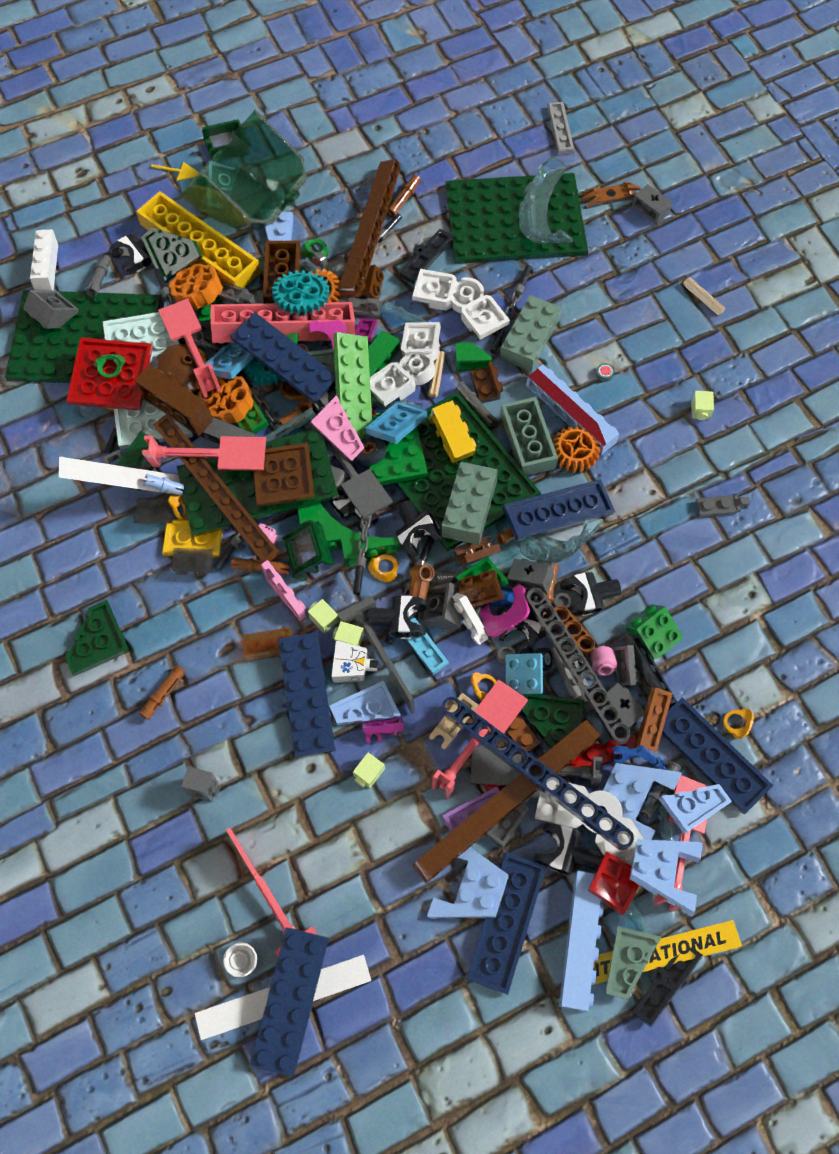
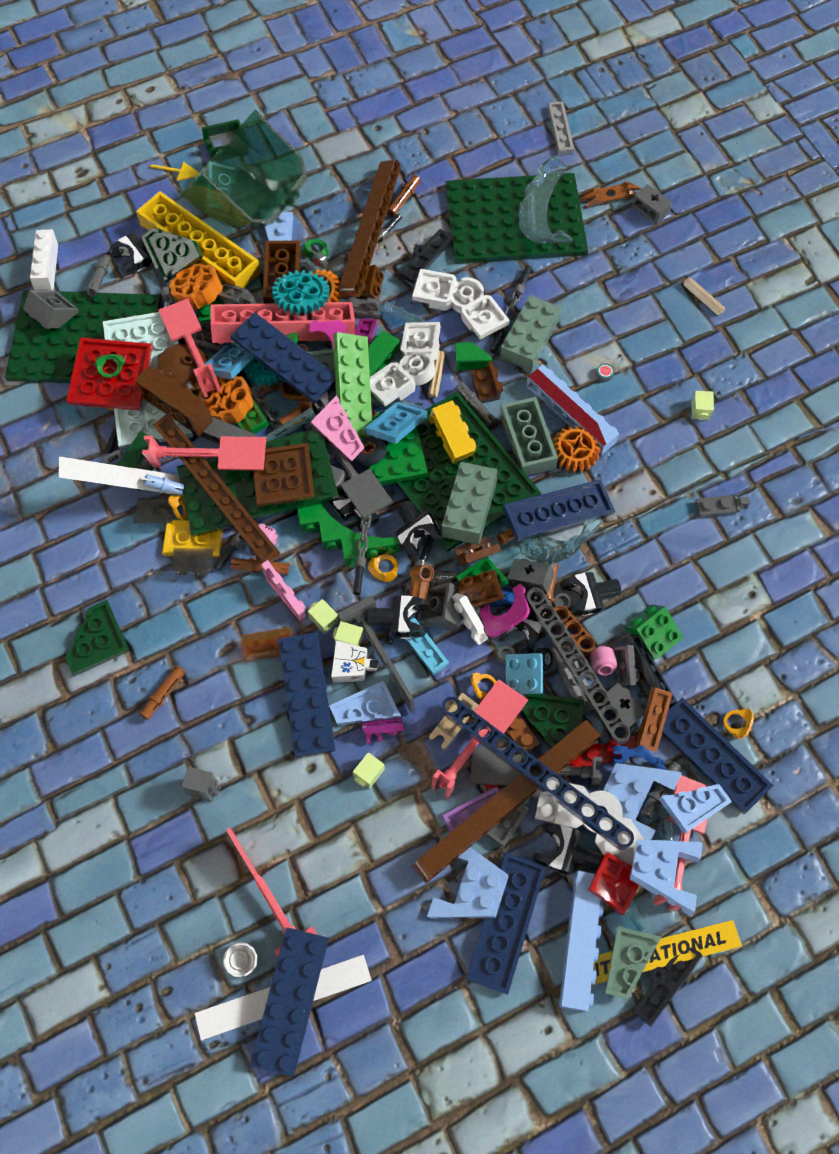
dark green window [281,520,334,581] -> none

